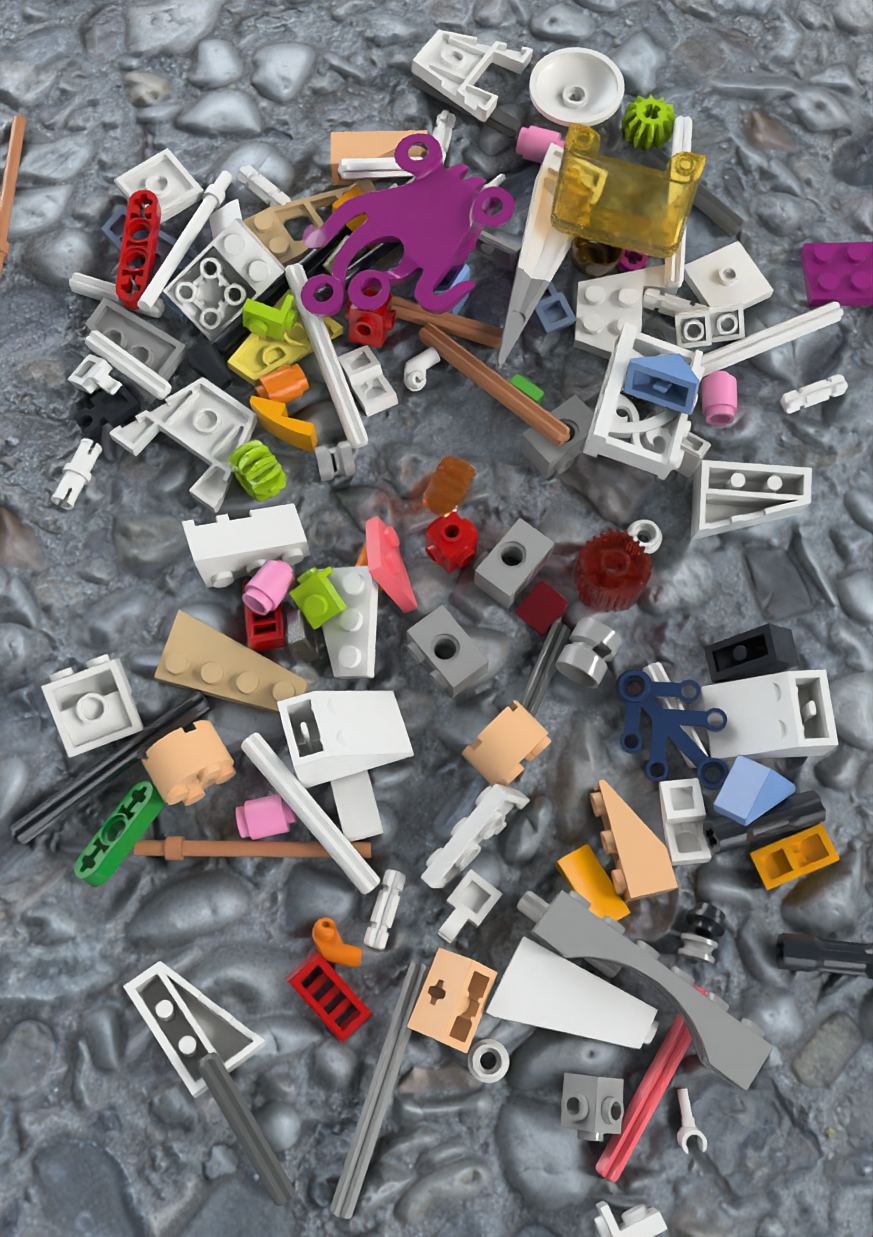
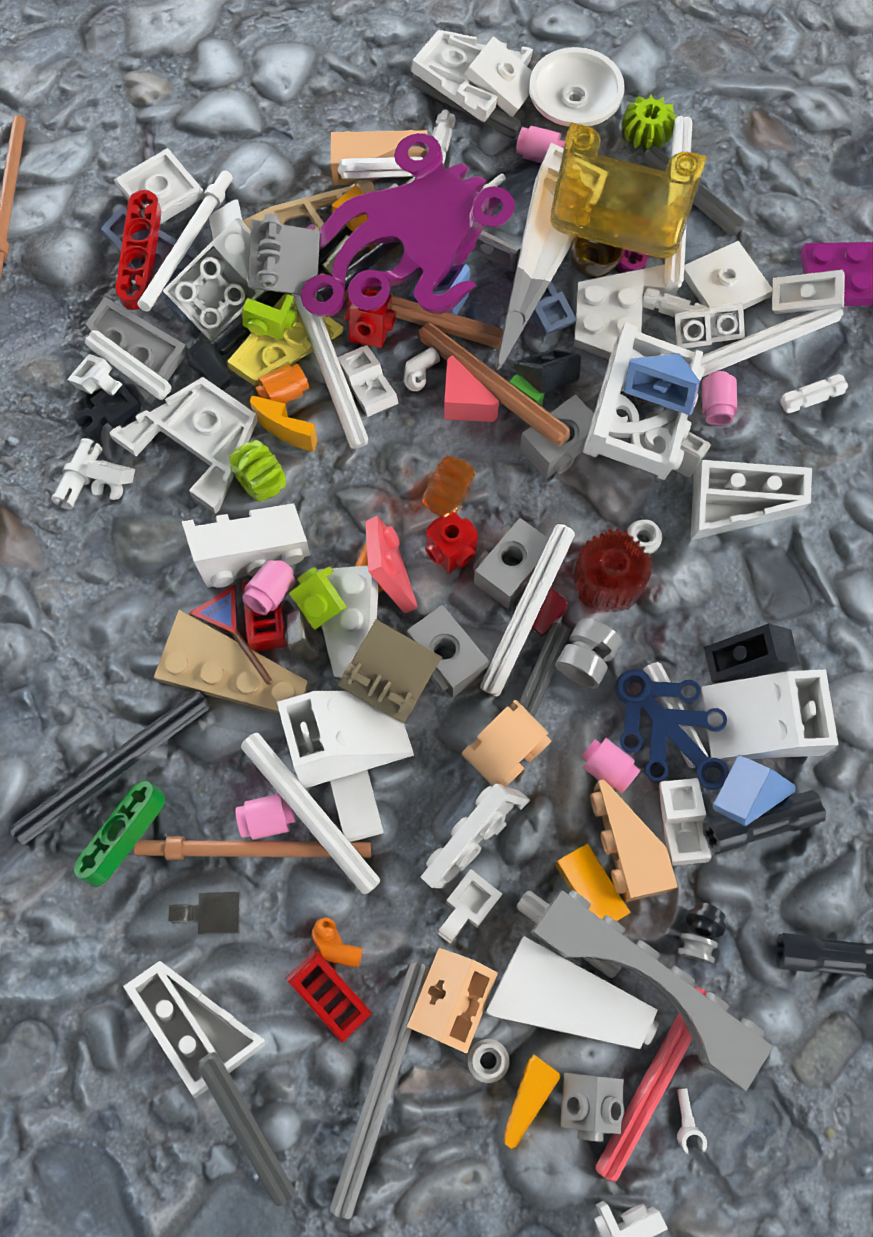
white plate [41,654,144,758] -> none
white axle [69,273,165,318] -> none
light nougat brick [141,720,236,806] -> none
white axle [237,165,291,207] -> none
light grey wheel [314,440,356,482] -> none
white axle [364,869,406,950] -> none
light orange slope [749,823,840,890] -> none
none -> white tile [85,460,135,500]
none -> clear smoke plate [168,892,241,935]
none -> piece [189,584,273,685]
none -> light grey hinge [248,214,320,298]
none -> dark tan hinge [338,619,442,723]
none -> coral slope [444,355,499,422]
none -> white plate [464,36,532,117]
none -> white axle [480,524,575,696]
none -> light orange slope [503,1054,560,1149]
none -> black slope [514,349,581,393]
none -> bright pink brick [581,738,640,794]
none -> white plate [772,270,845,315]

